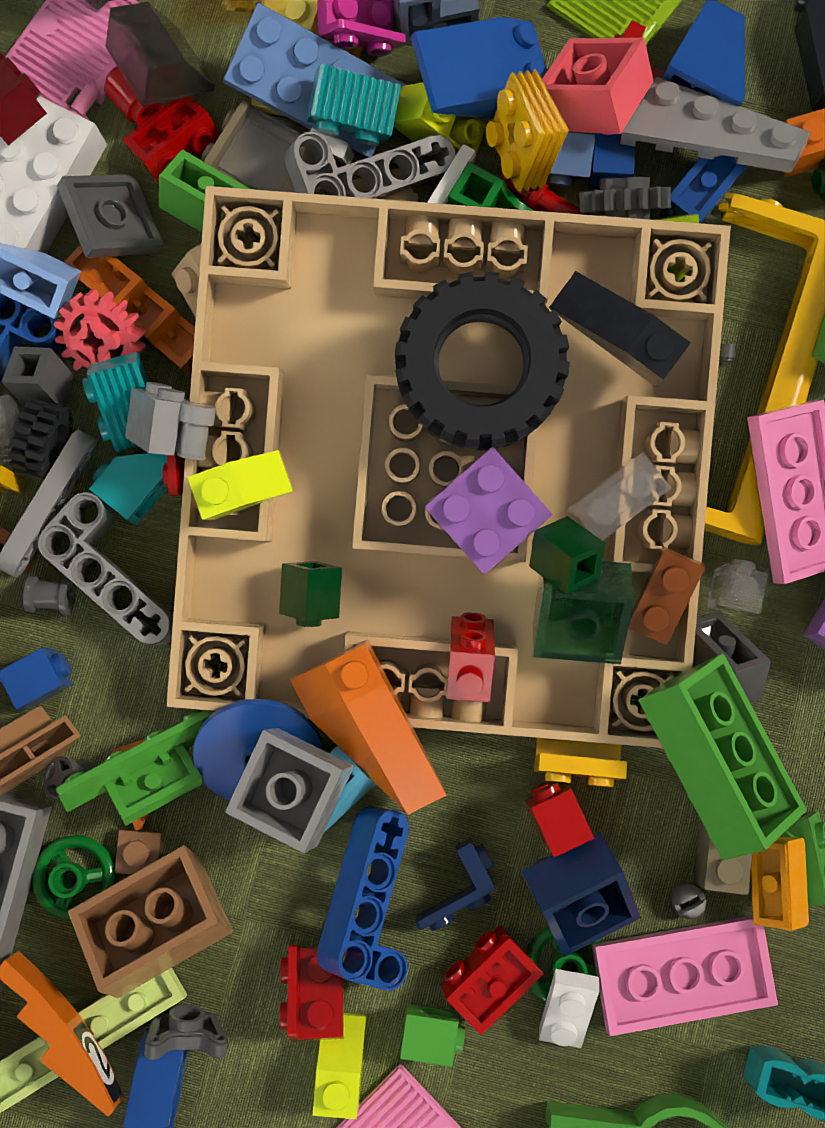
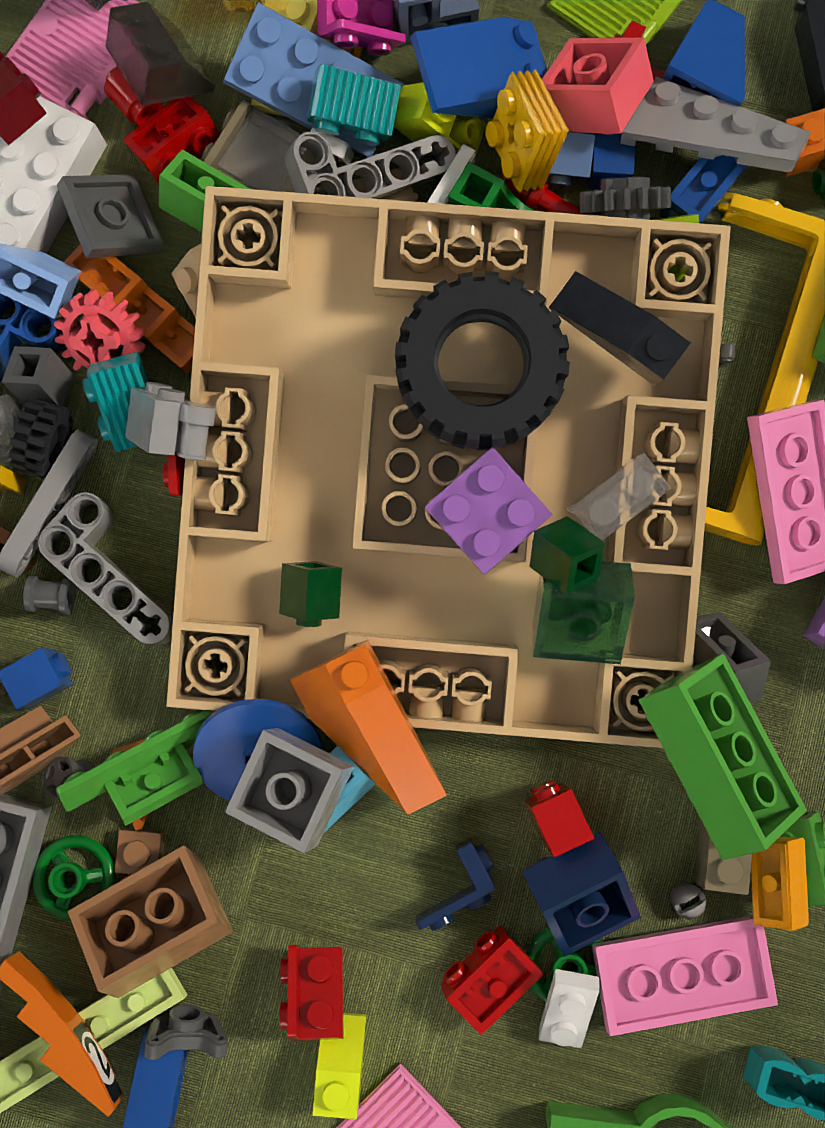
teal slope [89,453,168,526] -> none
neon yellow slope [187,450,294,520] -> none
blue beam [317,806,409,990] -> none
bright green brick [400,1003,465,1067] -> none
red bracket [446,612,495,702] -> none
yellow bracket [534,738,627,788] -> none
dark orange plate [626,546,705,645] -> none
clear brick [707,559,768,618] -> none

